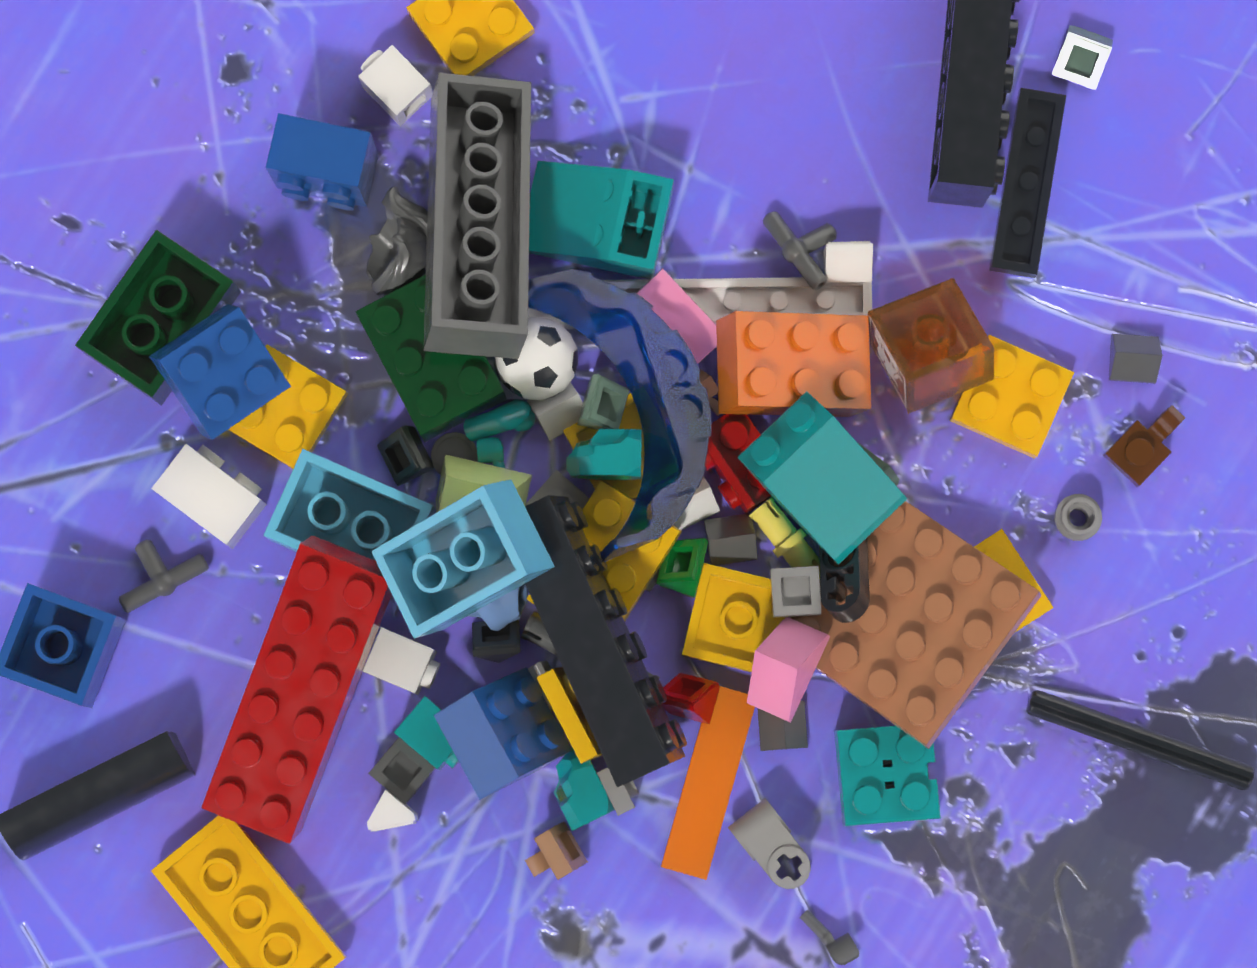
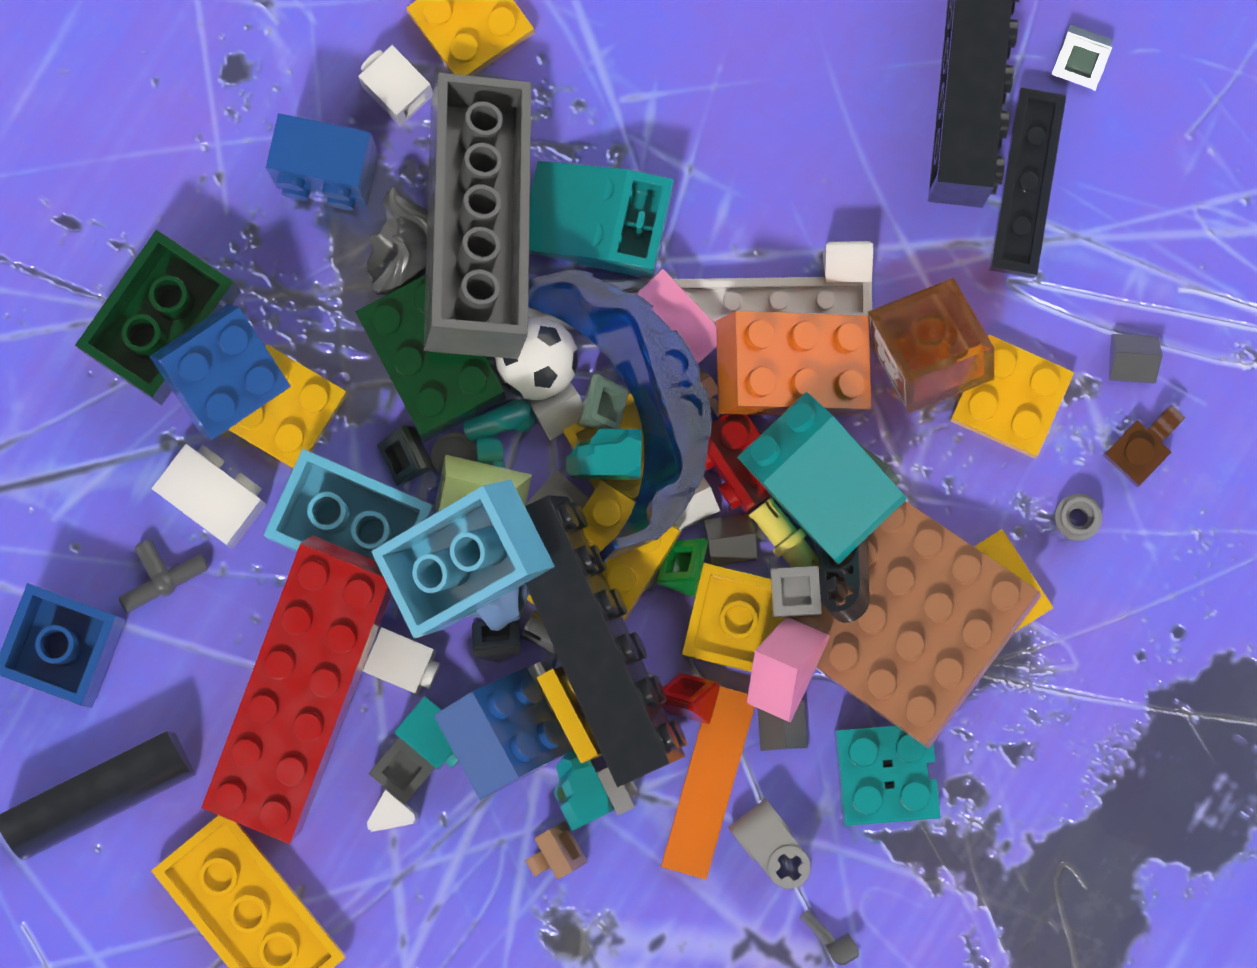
dark grey piece [763,211,837,290] -> none
black axle [1026,690,1255,790] -> none

